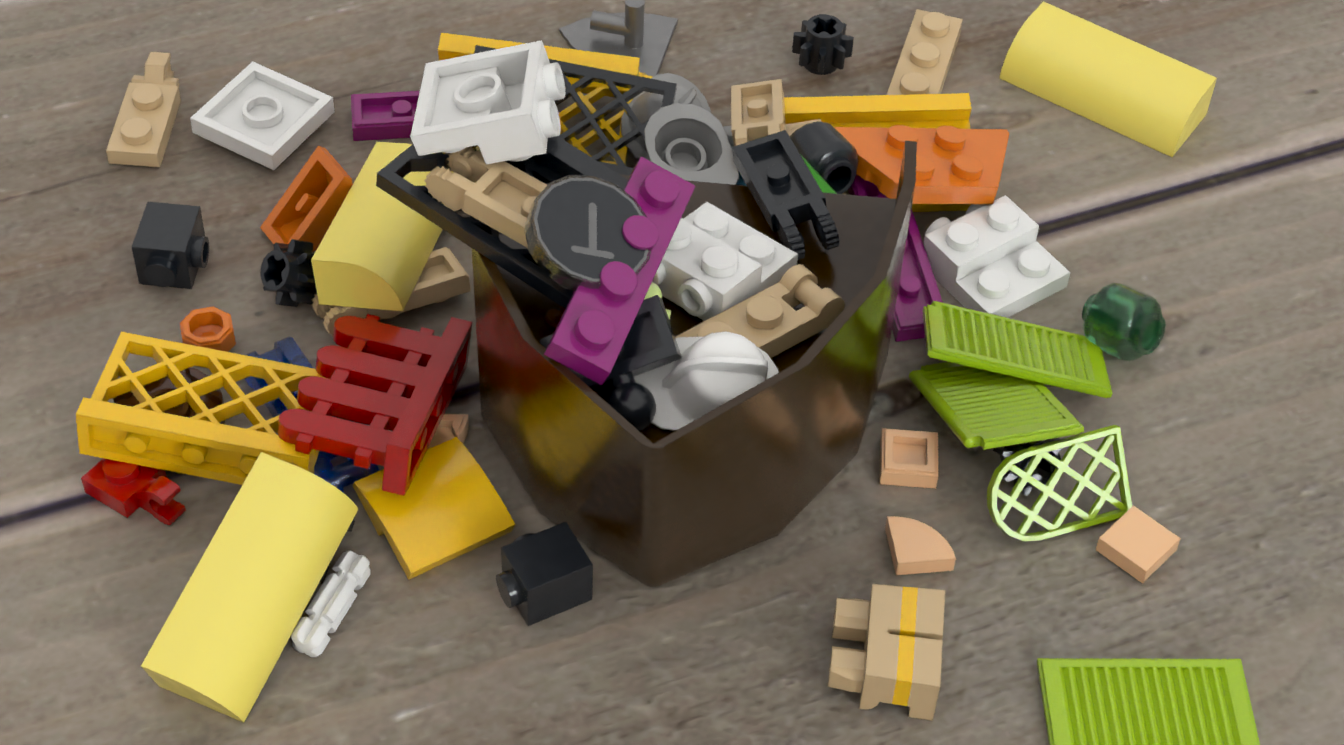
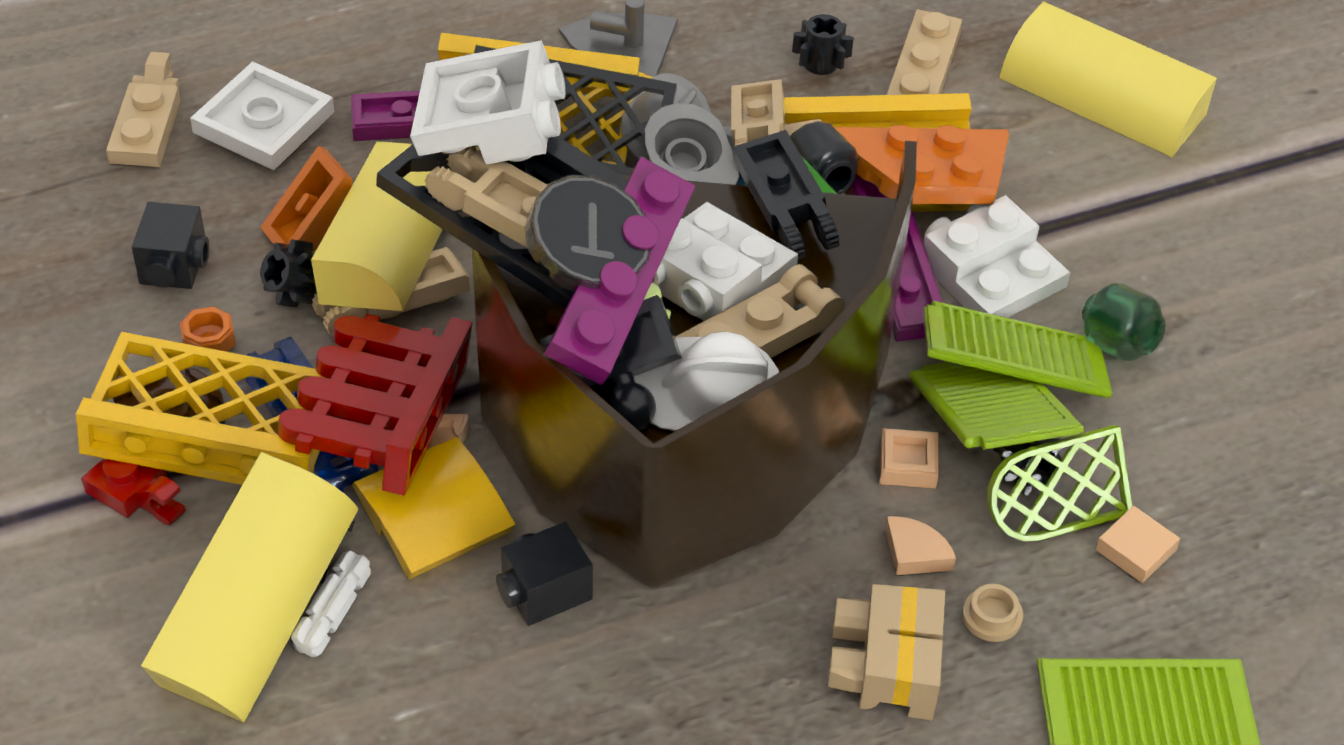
none -> tan plate [962,584,1023,642]

